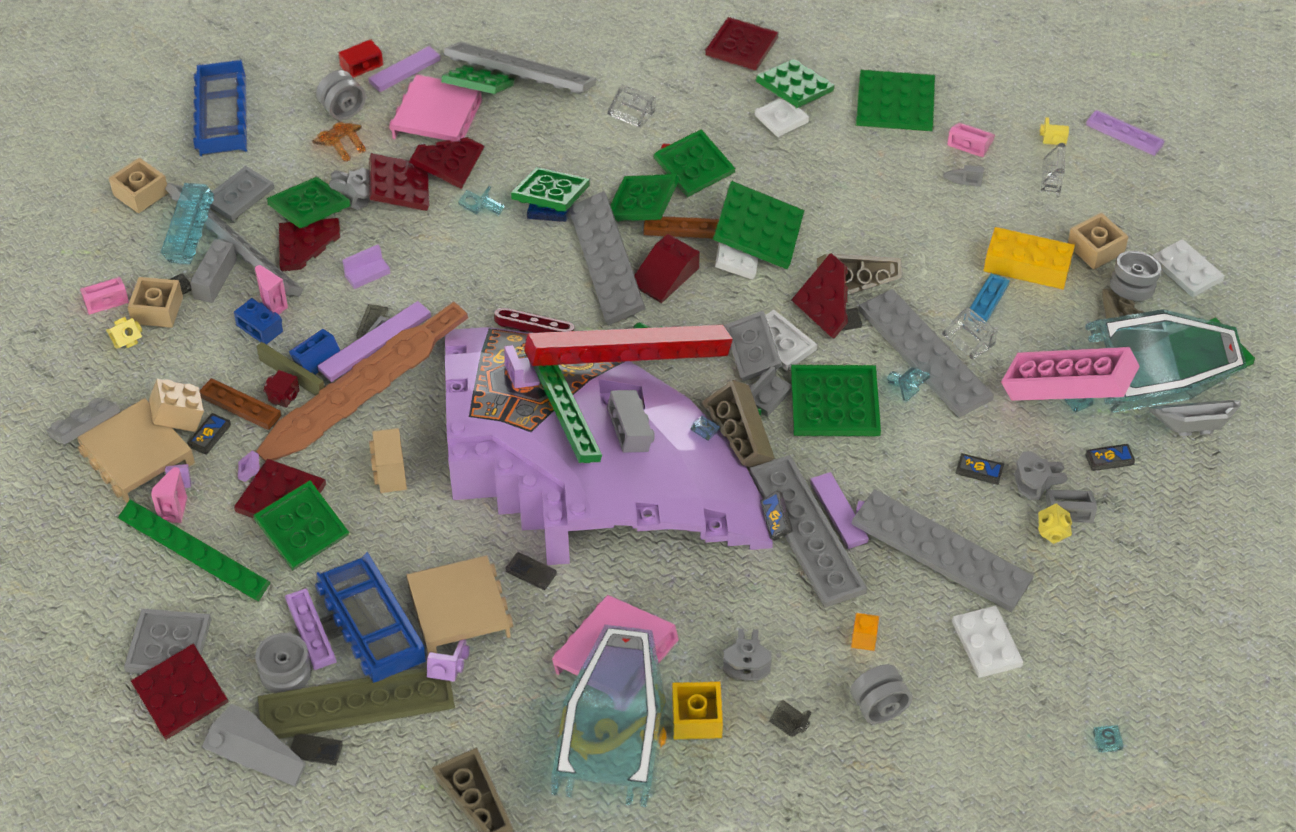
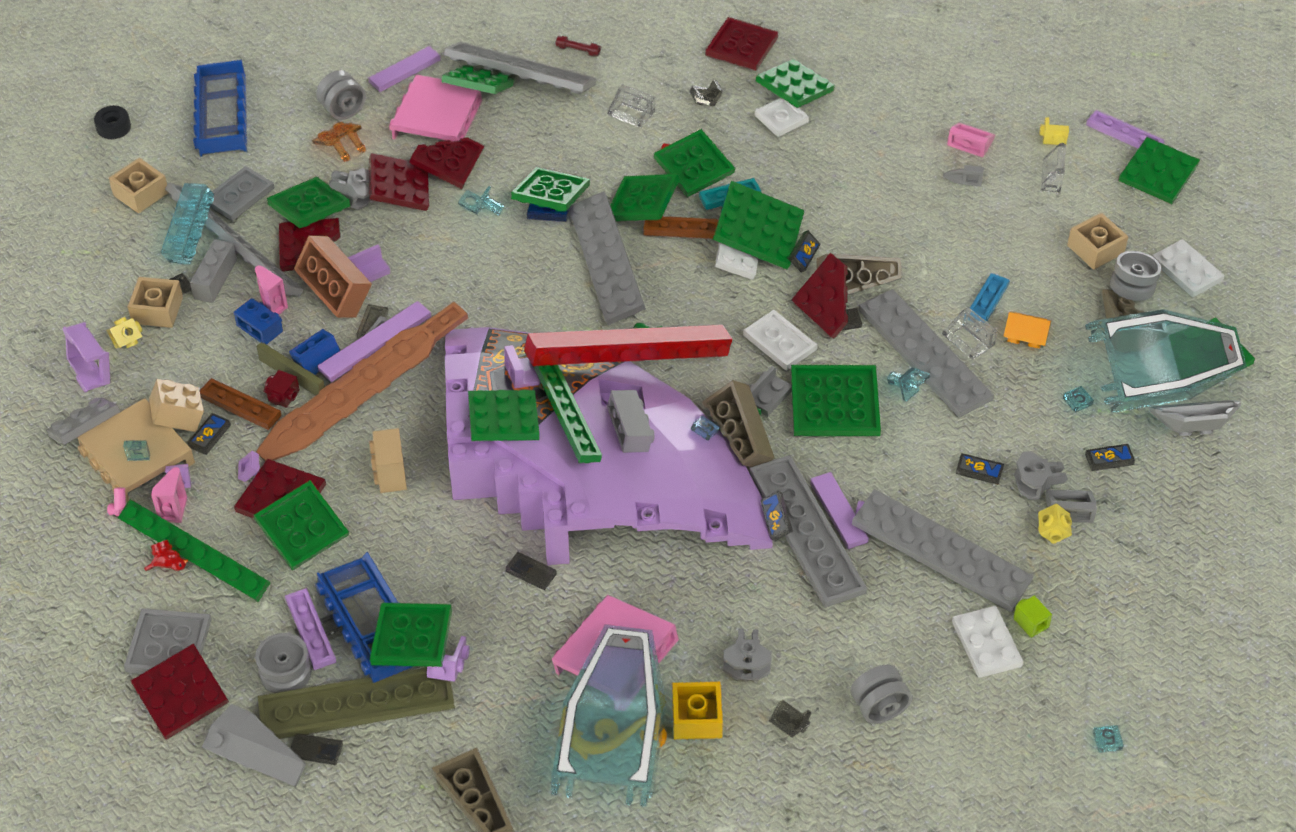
bright pink tile [80,277,129,315] -> none
red brick [338,39,384,78] -> none
tan panel [407,555,513,655] -> none
dark red plate [494,308,574,333] -> none
dark red slope [634,233,700,303] -> none
light grey plate [724,310,783,382] -> none
light orange brick [851,613,879,651] -> none
green plate [856,69,935,132] -> none
yellow brick [984,227,1075,290] -> none
bright pink brick [1001,347,1140,401] -> none
none -> lavender piece [63,322,110,393]
none -> black tyre [94,105,131,140]
none -> bright pink arm [107,487,126,516]
none -> clear light blue tile [123,440,150,461]
none -> red animal [144,540,188,571]
none -> nougat brick [294,236,372,317]
none -> green plate [370,603,452,667]
none -> green plate [468,390,540,441]
none -> dark red bar [556,35,601,56]
none -> clear smoke bracket [689,80,723,106]
none -> teal plate [699,178,761,210]
none -> tile [788,230,821,272]
none -> light orange slope [1003,311,1052,349]
none -> lime brick [1013,595,1052,638]
none -> green plate [1119,137,1200,204]

